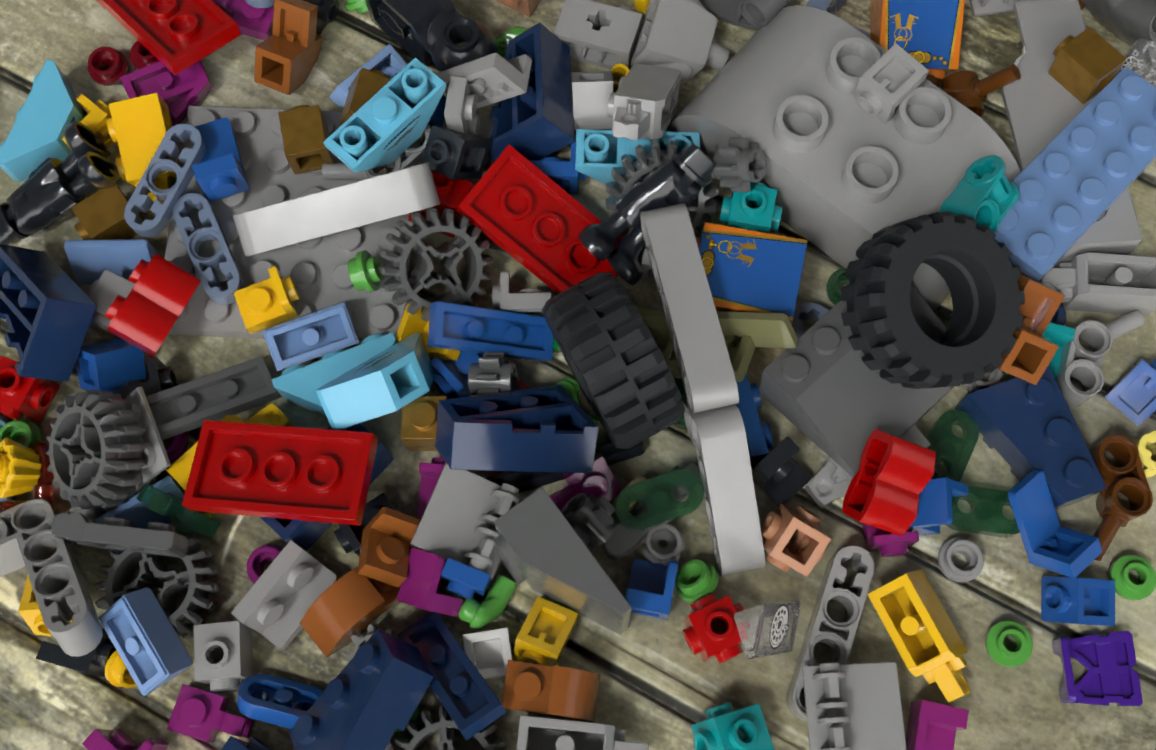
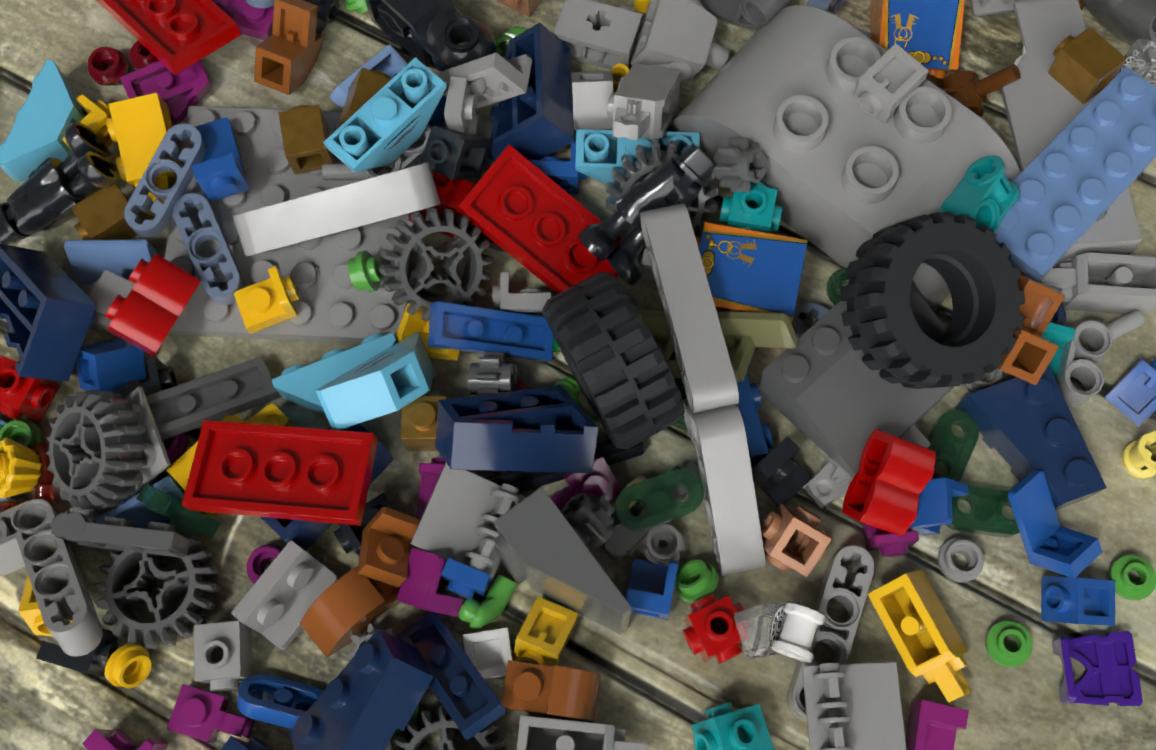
medium blue slope [98,587,193,696] -> none
medium blue slope [262,301,359,371] -> none
blue bracket [430,351,484,398] -> none
reddish brown beam [1089,435,1153,561] -> none
none -> white bush [771,603,826,663]

